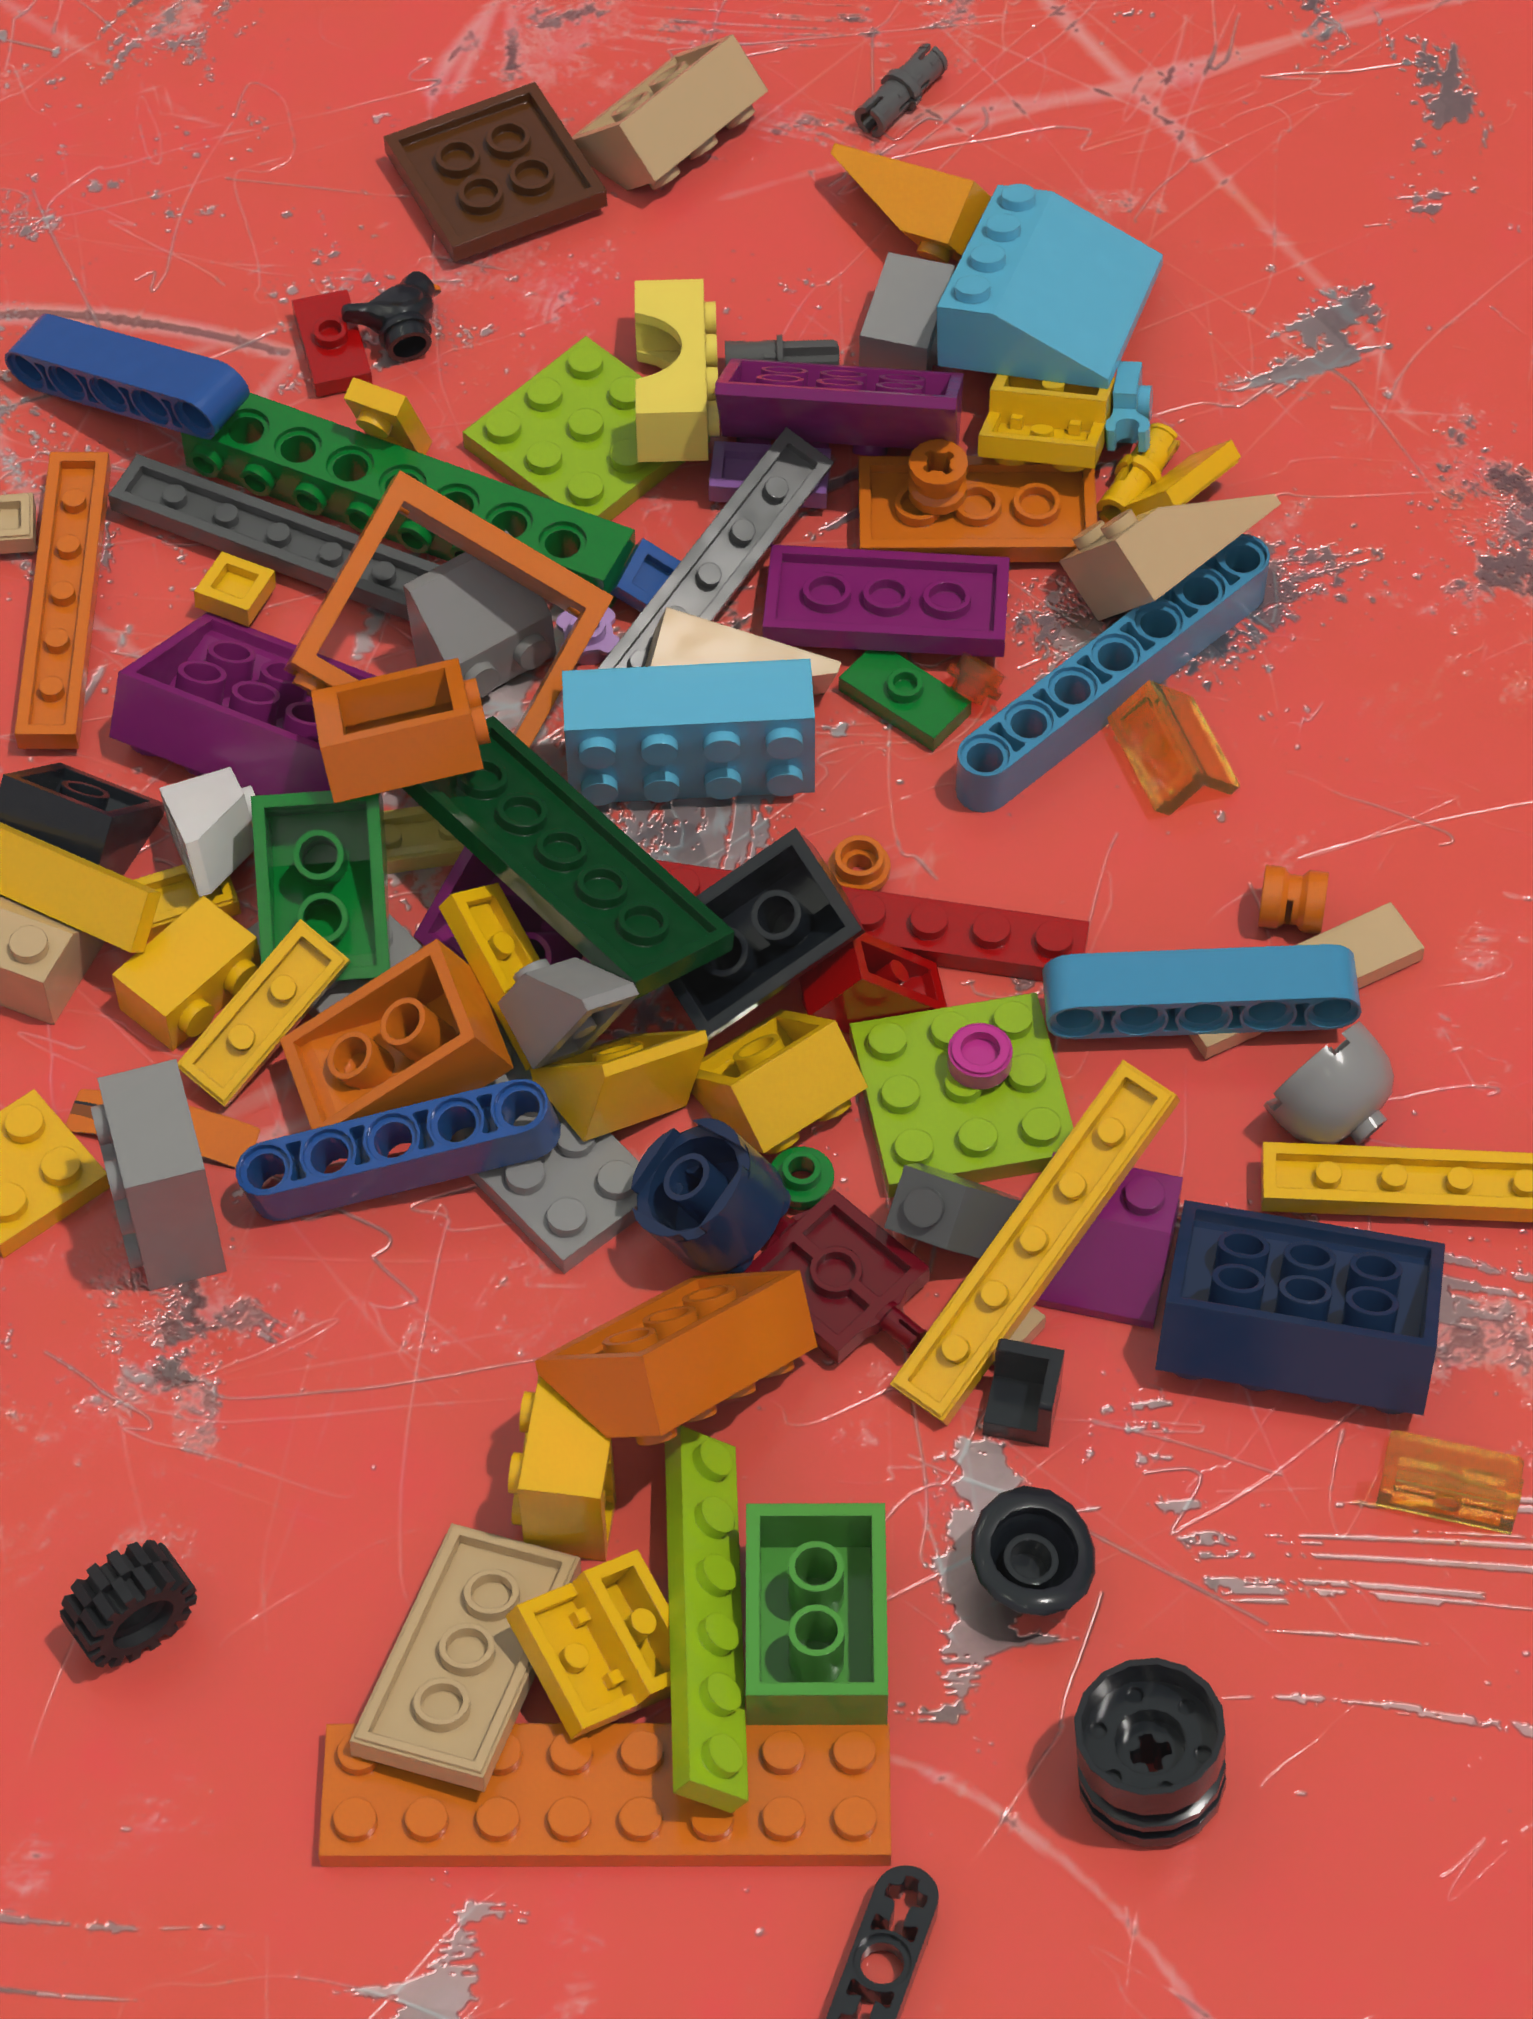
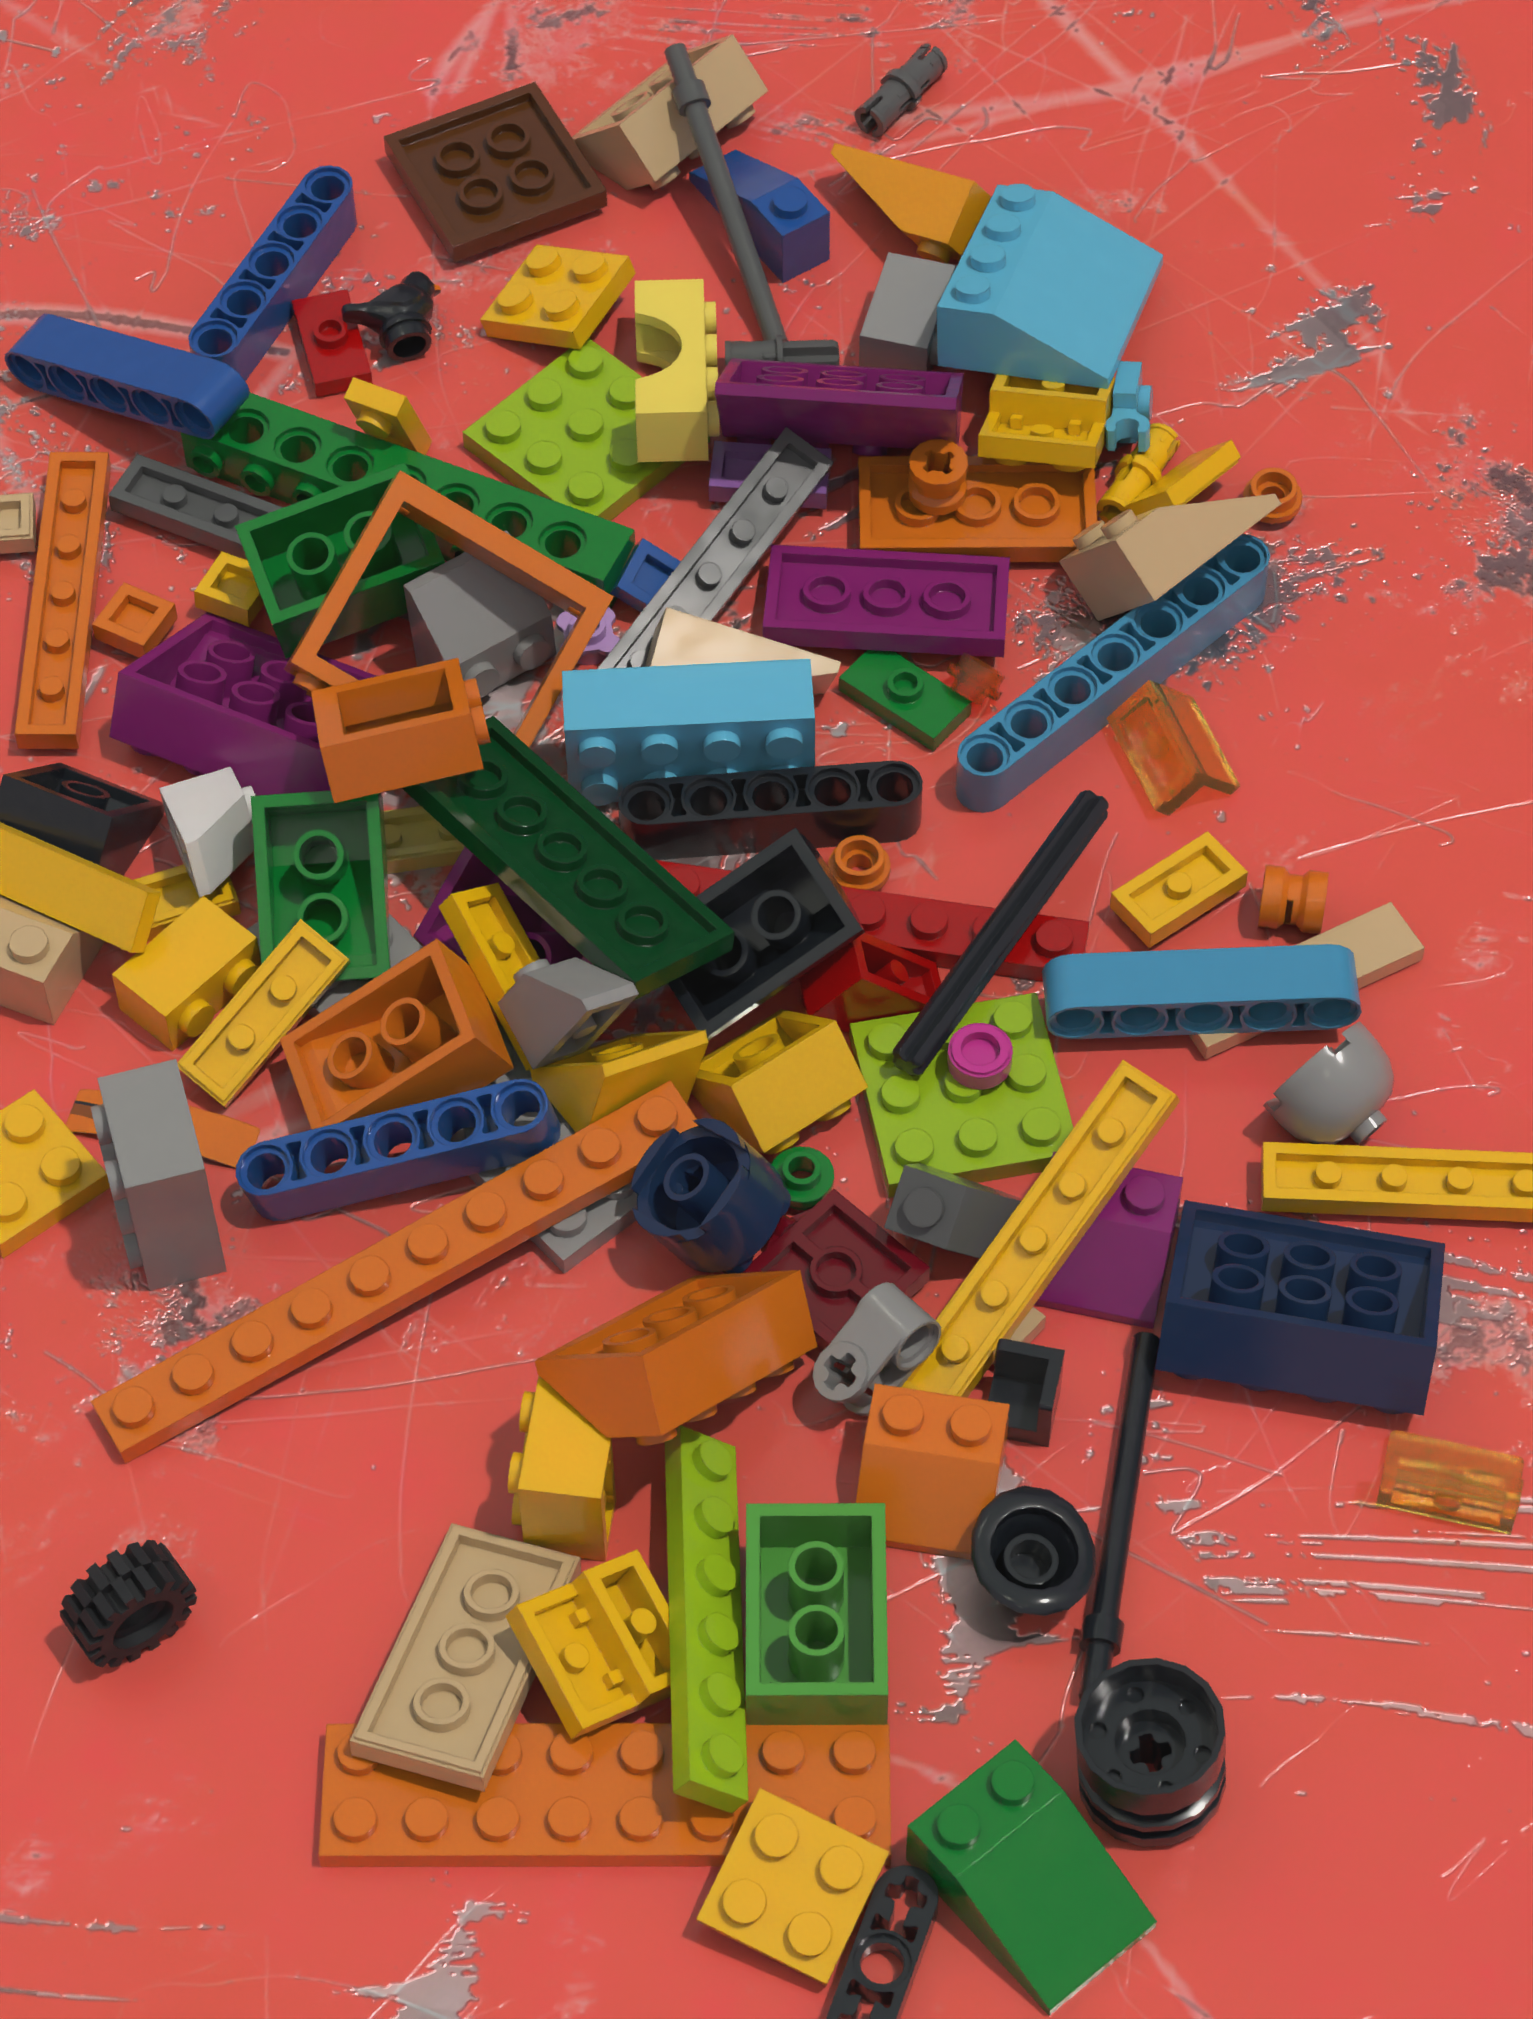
none -> orange plate [91,1080,698,1464]
none -> orange plate [92,582,178,658]
none -> blue beam [188,165,357,382]
none -> green brick [235,462,445,658]
none -> yellow plate [480,244,636,350]
none -> black beam [618,761,923,860]
none -> dark grey bar [664,43,788,341]
none -> blue slope [689,150,830,283]
none -> yellow plate [696,1788,890,1986]
none -> light grey piece [813,1282,941,1416]
none -> orange slope [856,1383,1010,1560]
none -> black axle [893,790,1109,1076]
none -> green slope [906,1739,1157,2016]
none -> black bar [1079,1332,1160,1699]
none -> yellow plate [1110,831,1248,948]
none -> orange plate [1243,468,1302,524]

